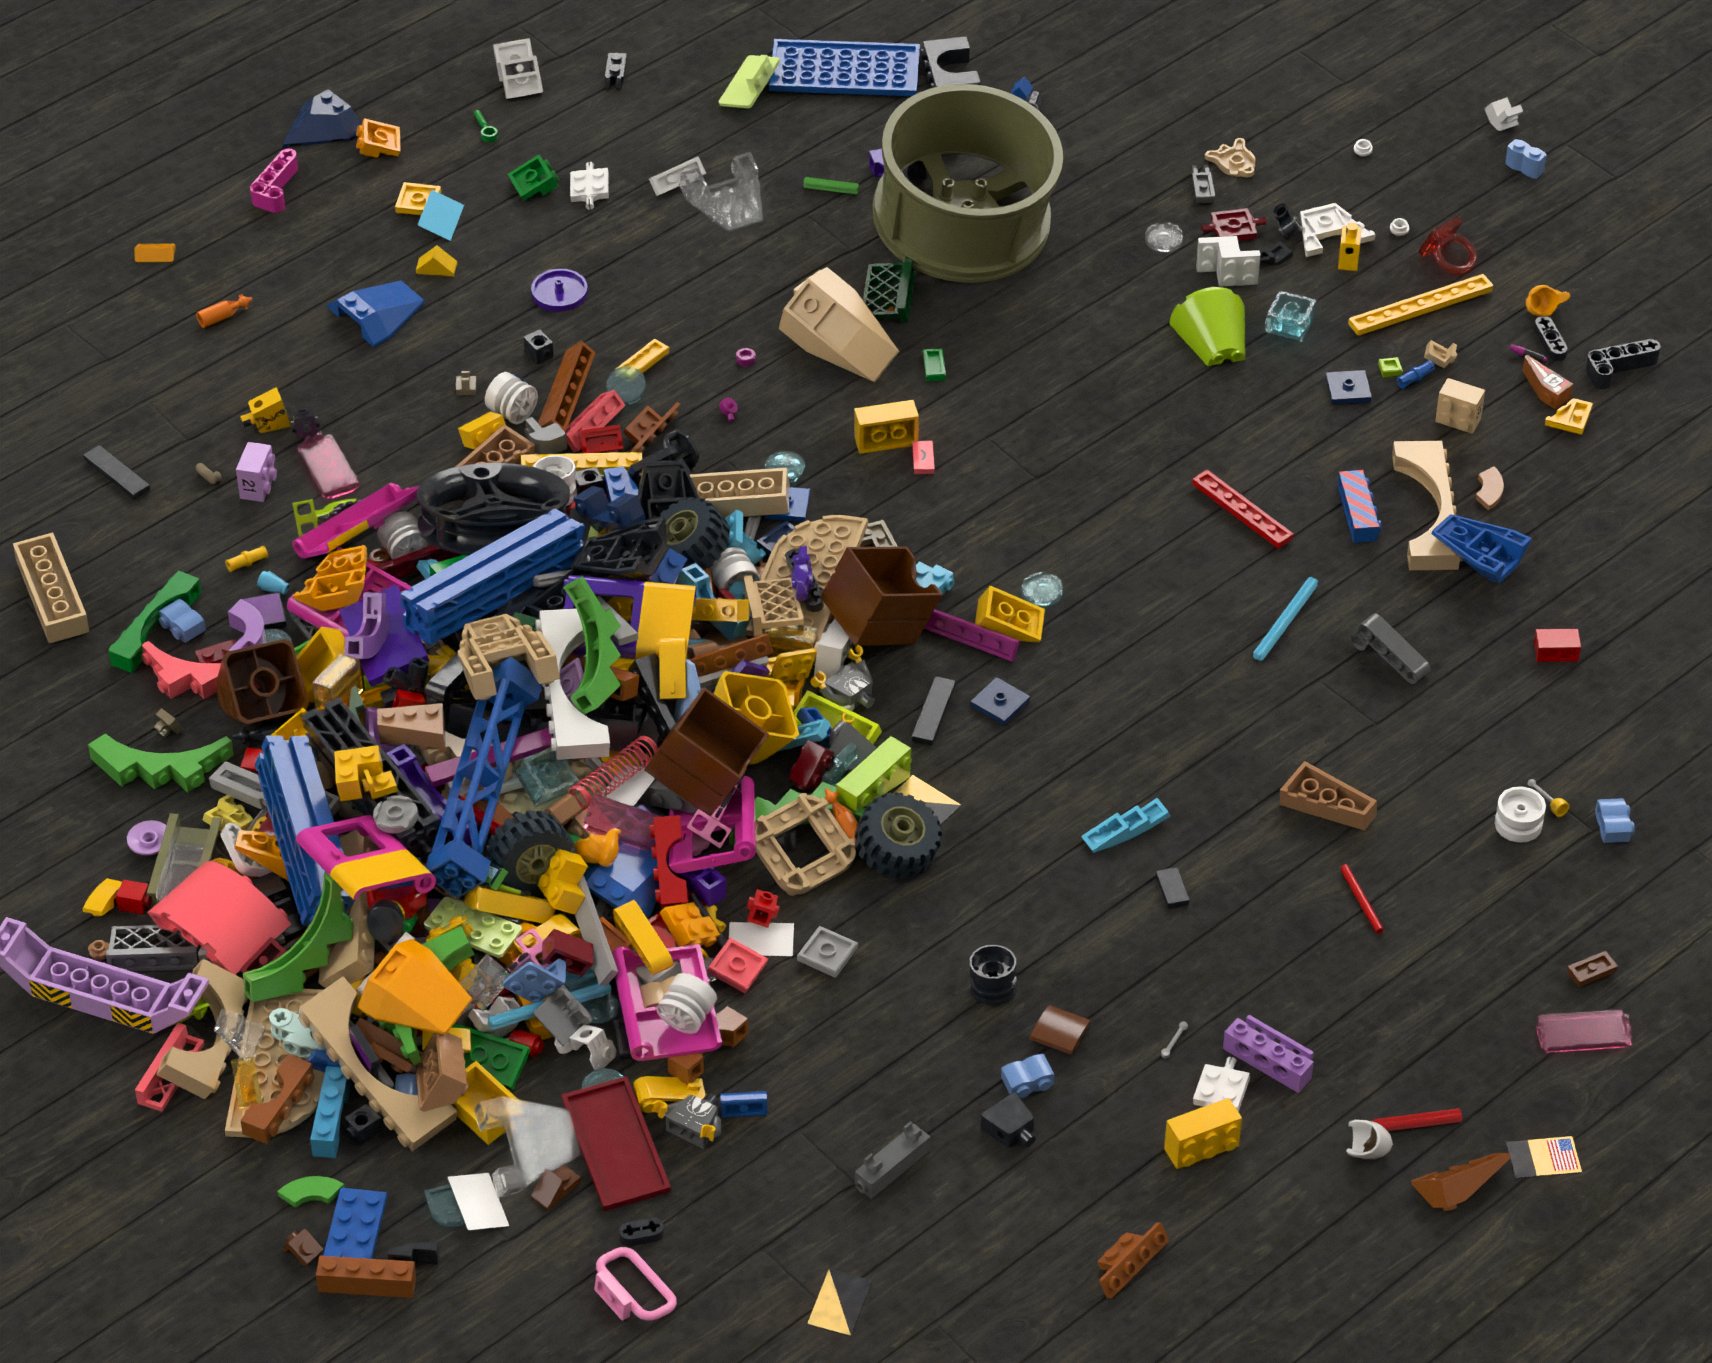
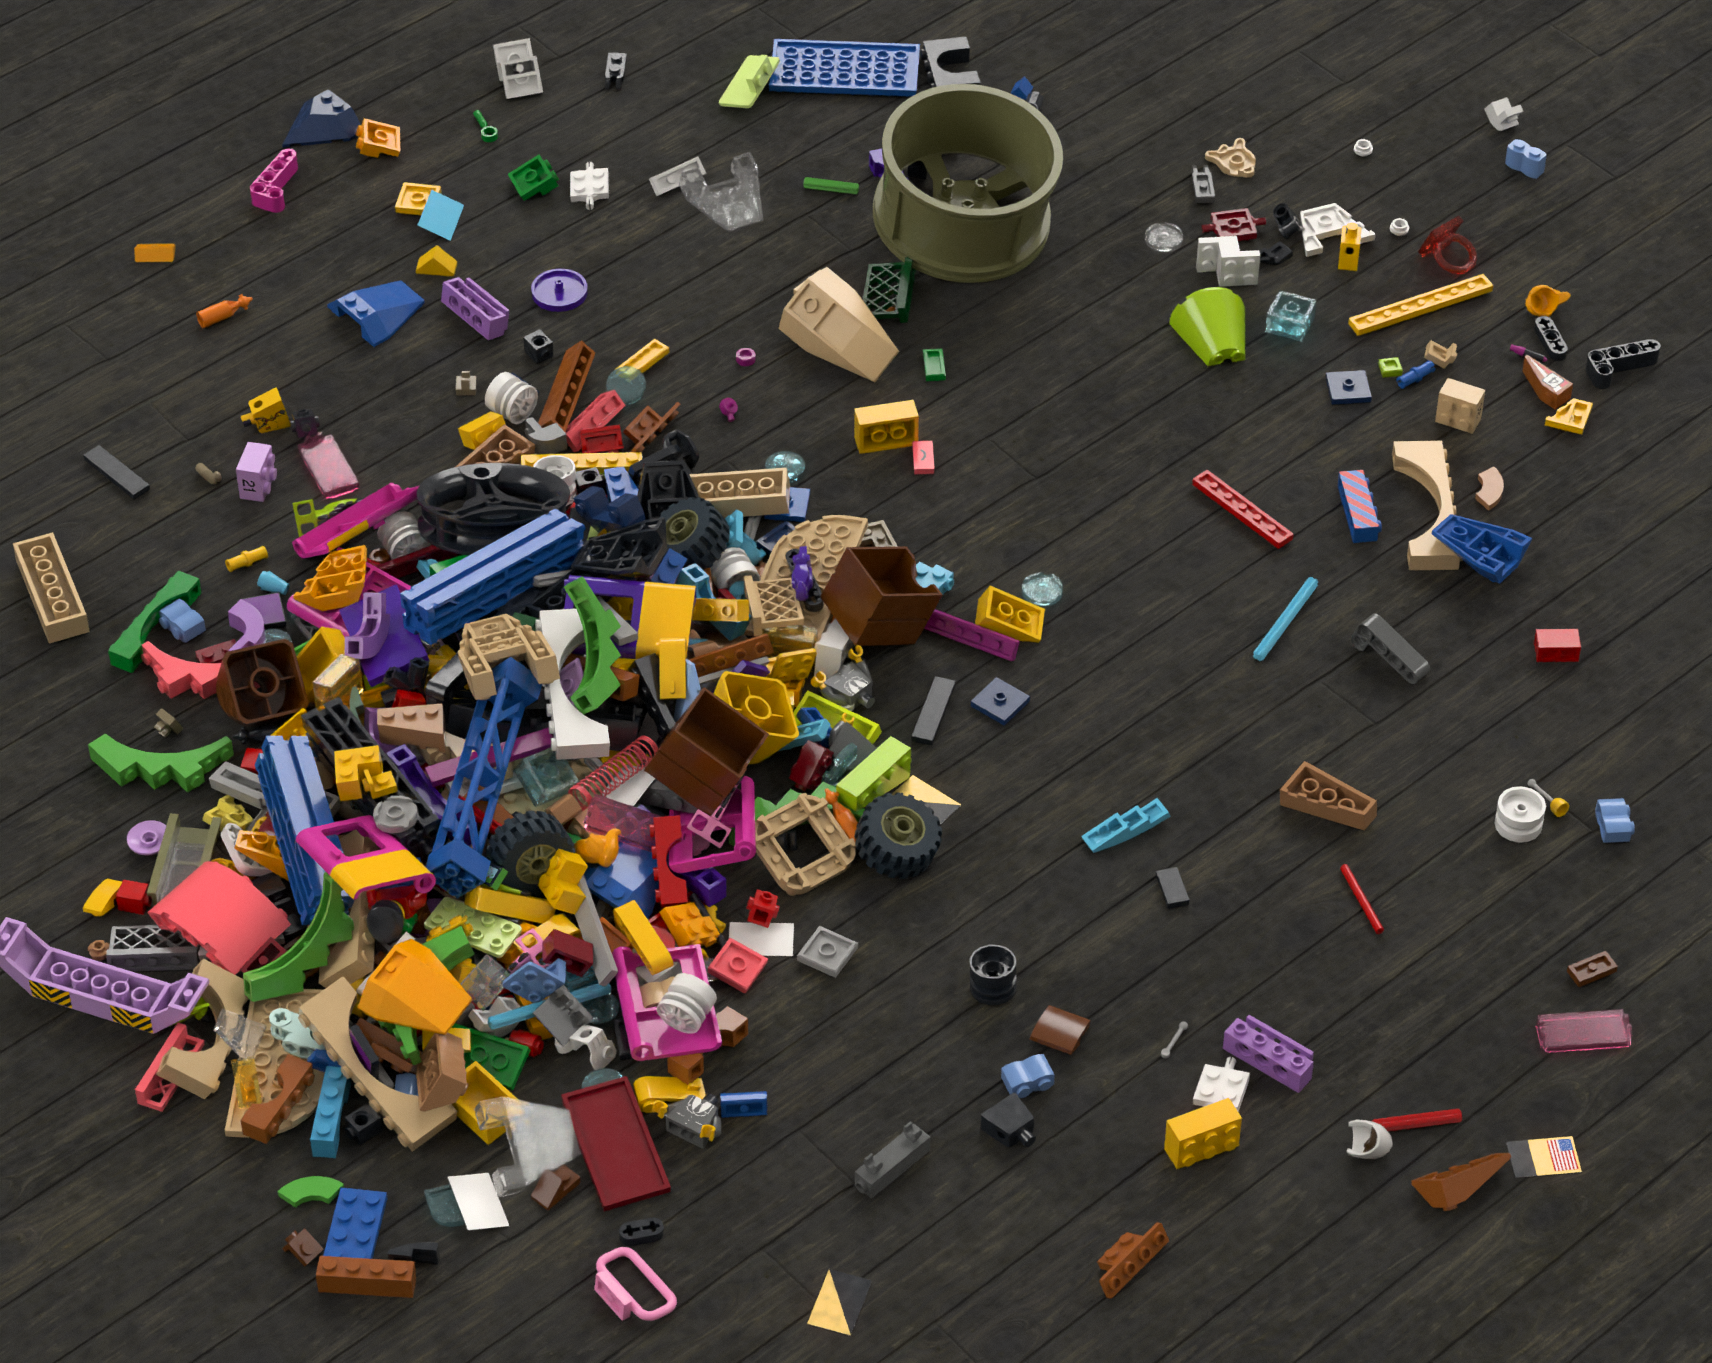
none -> medium lavender brick [441,277,509,340]

